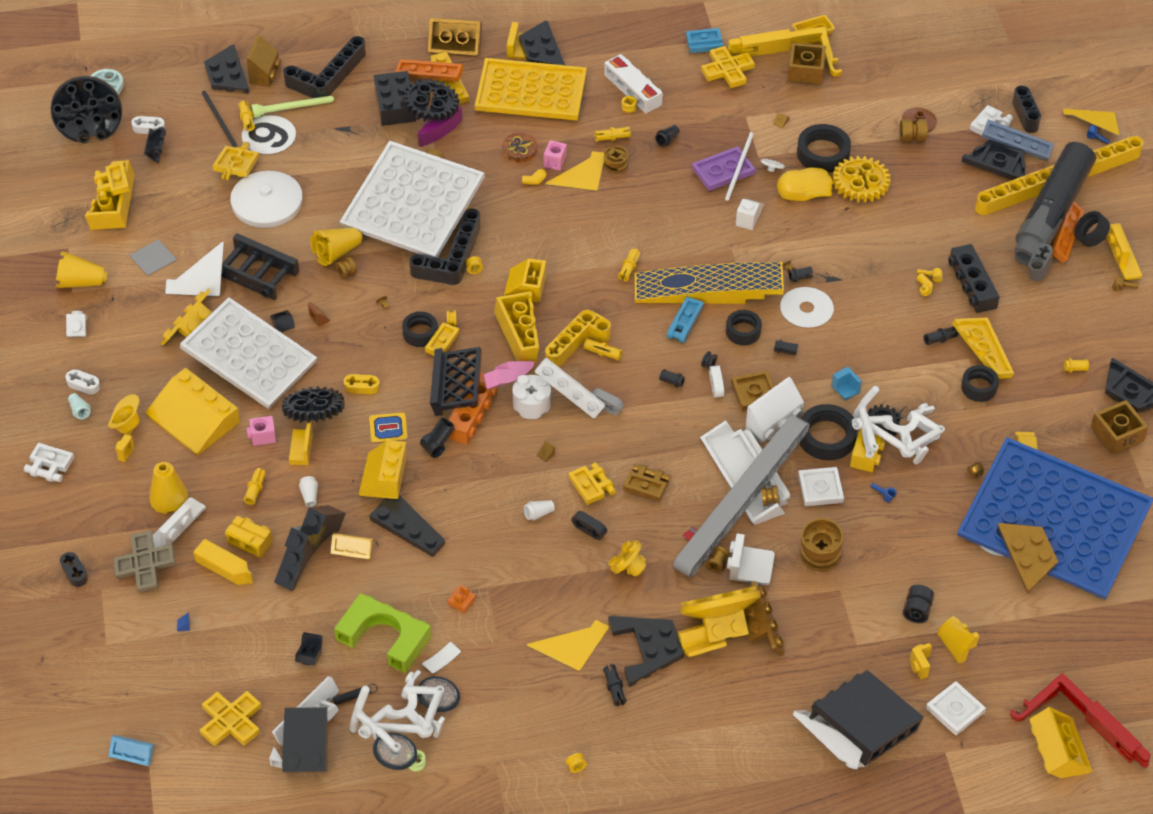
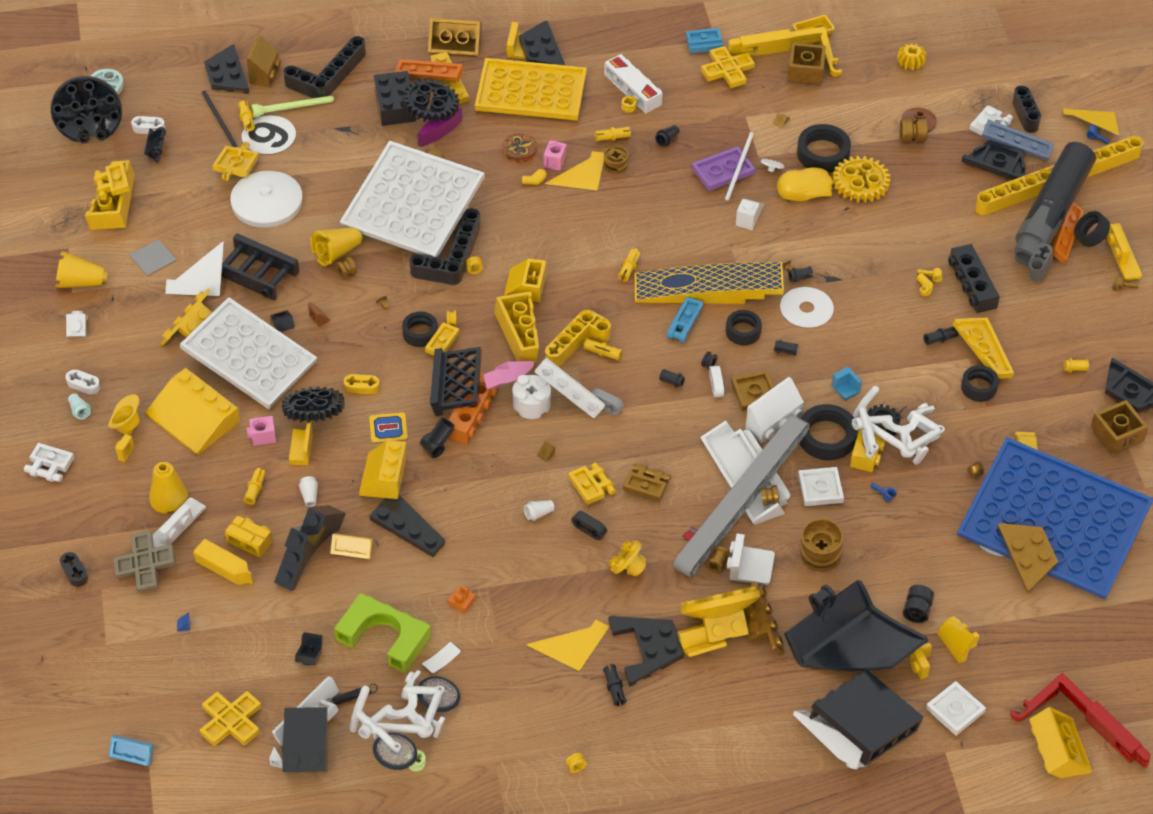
none -> black panel [784,580,929,671]
none -> yellow gear [897,43,927,71]

